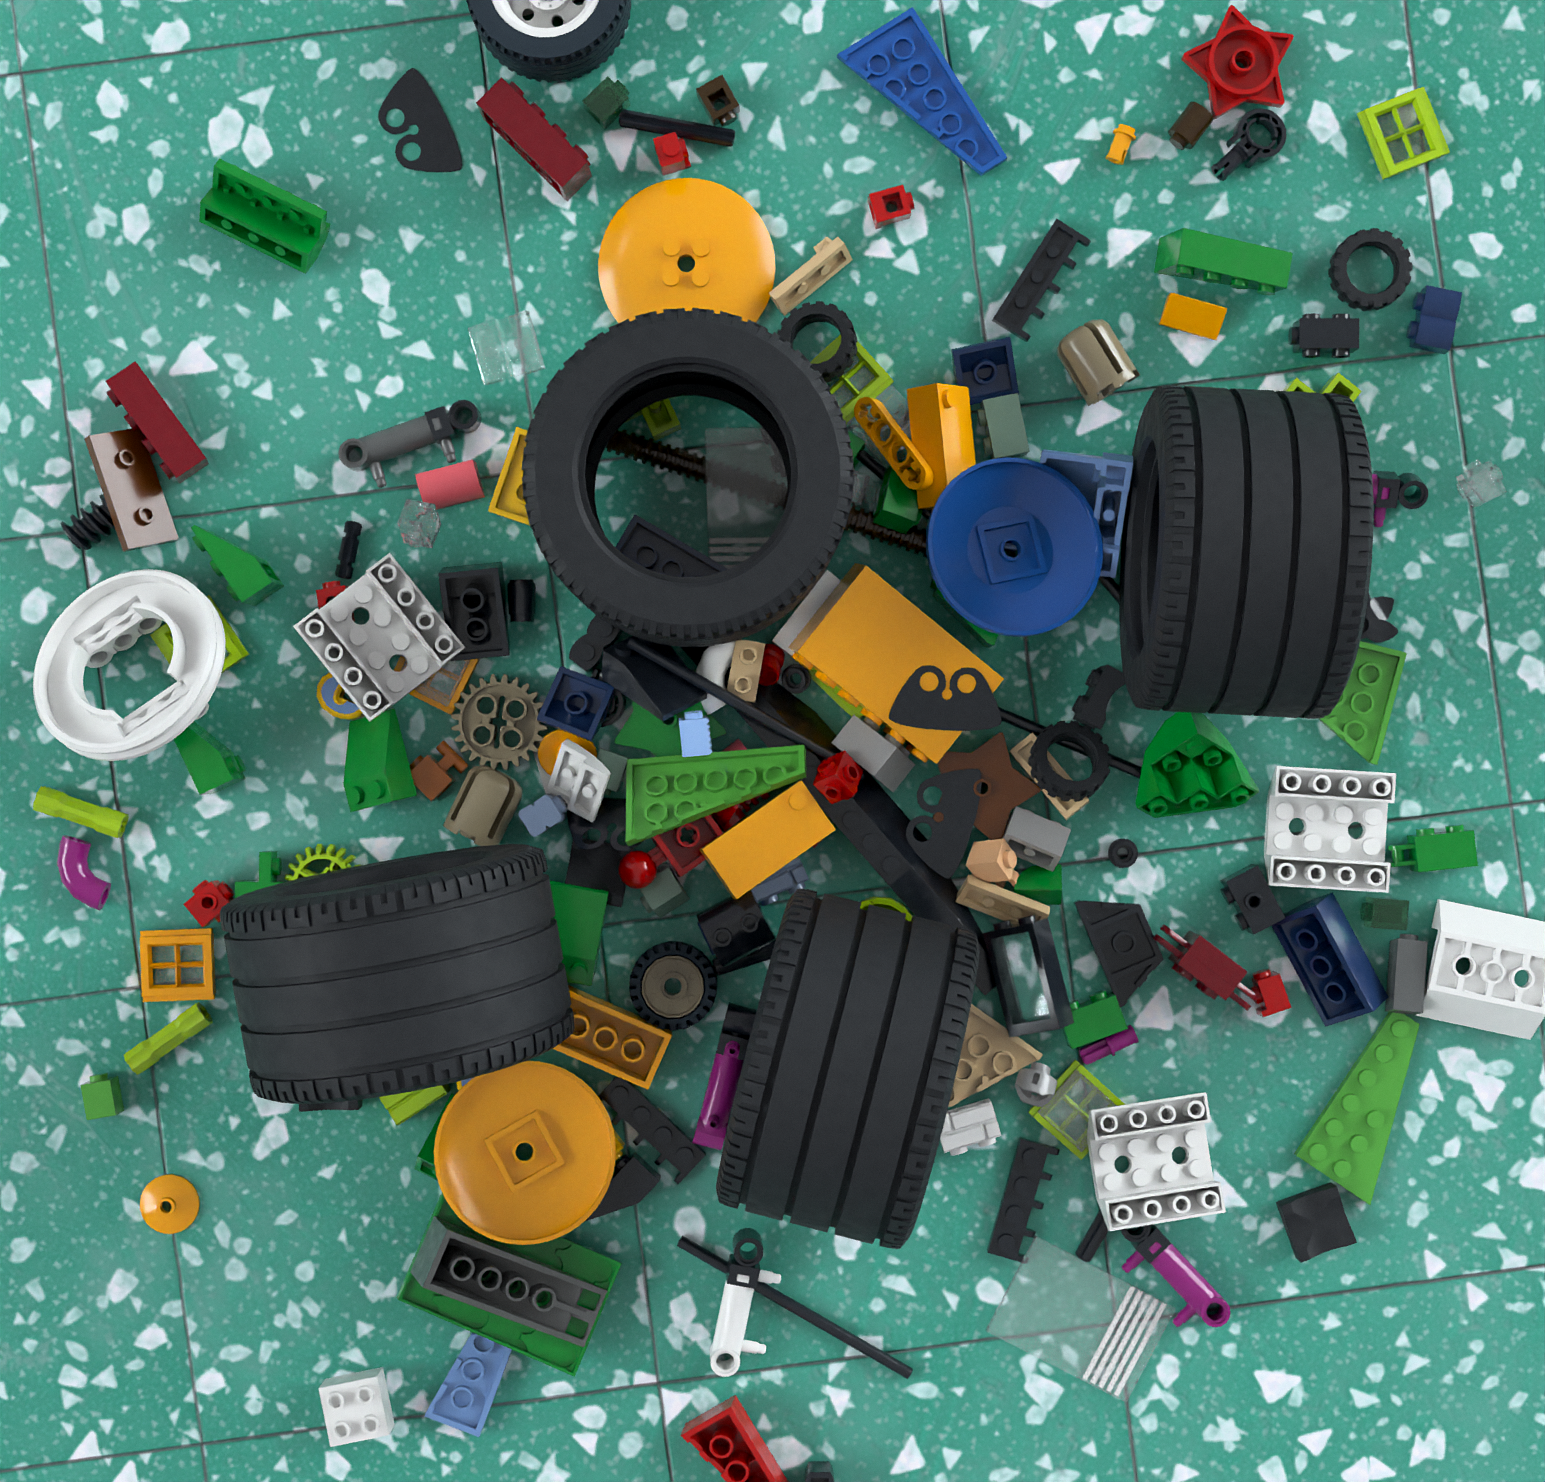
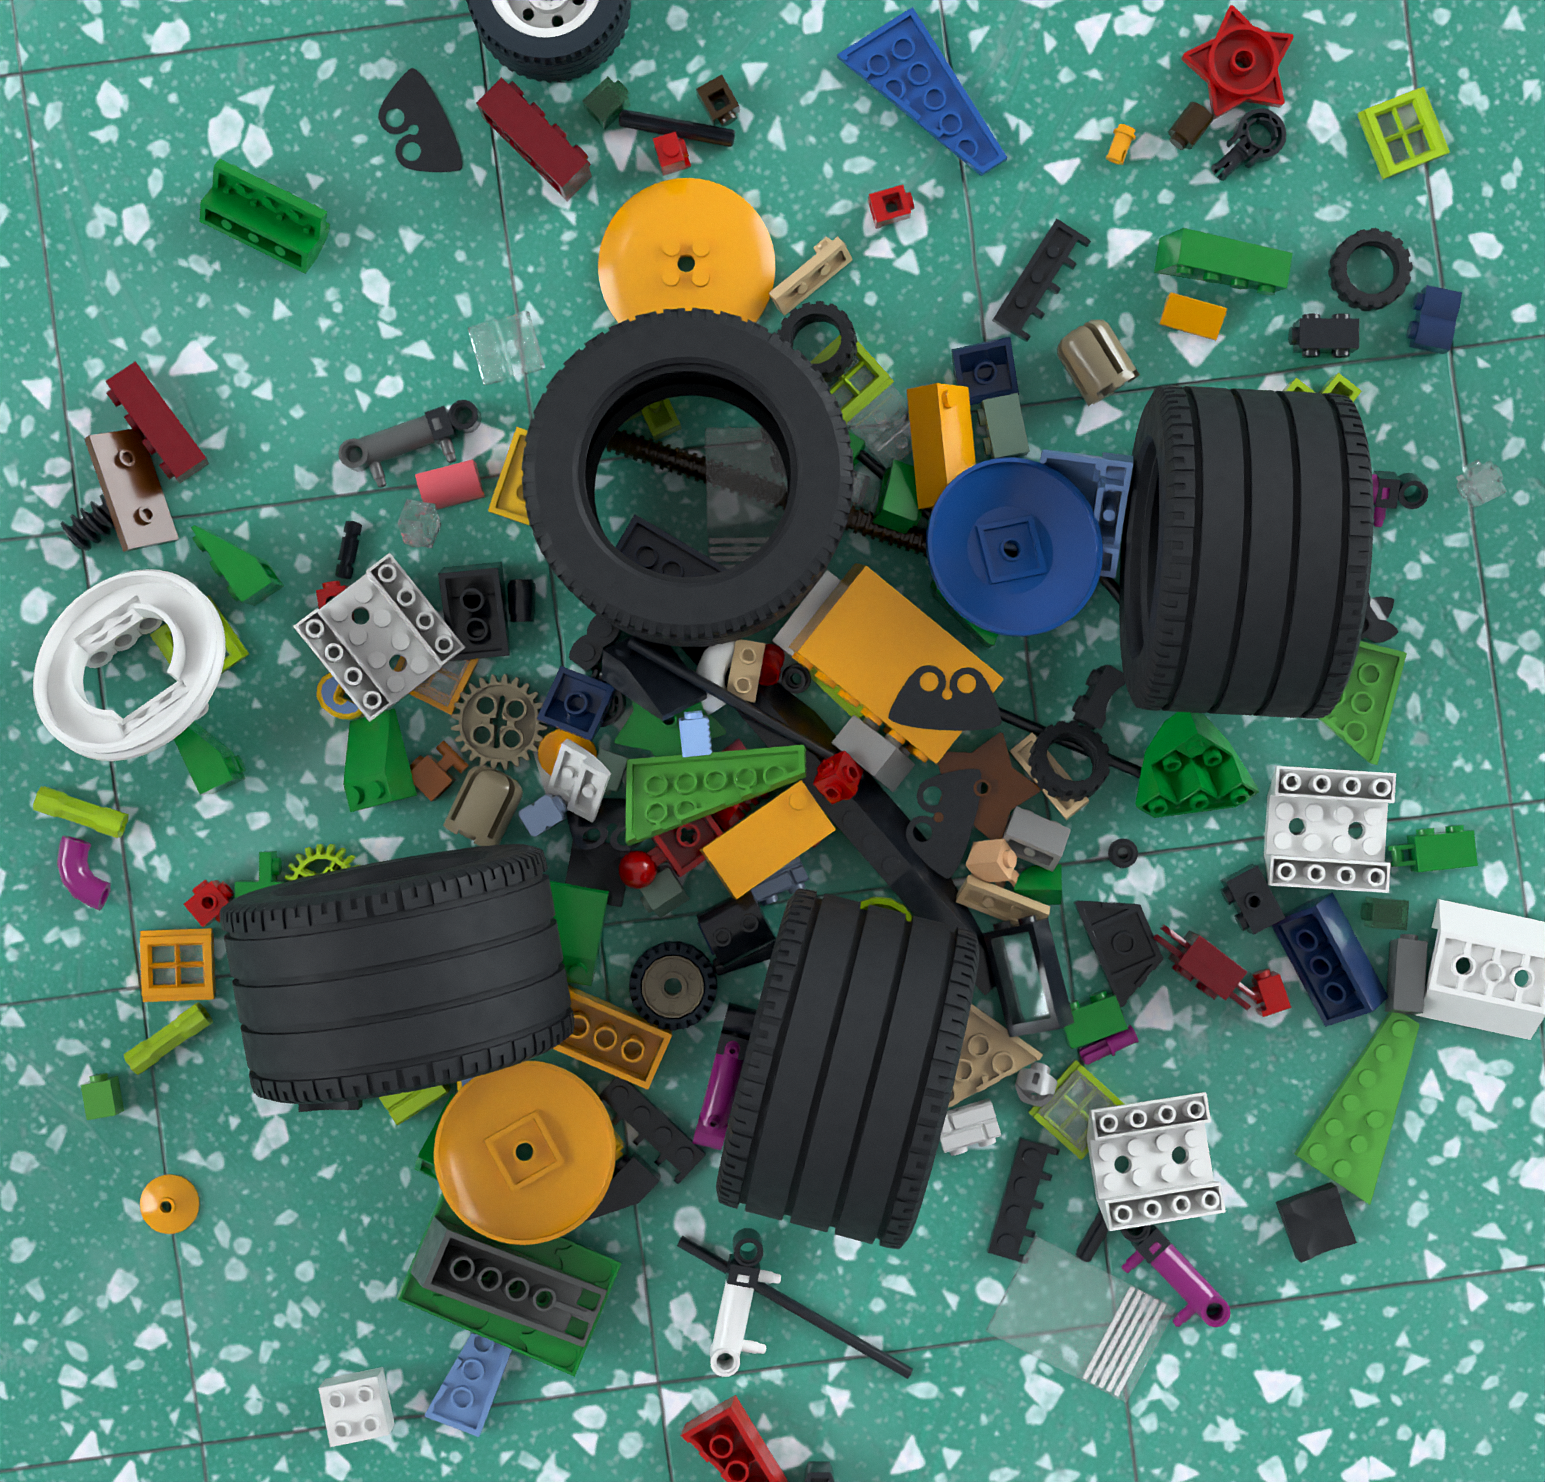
light orange beam [854,397,934,491] -> none

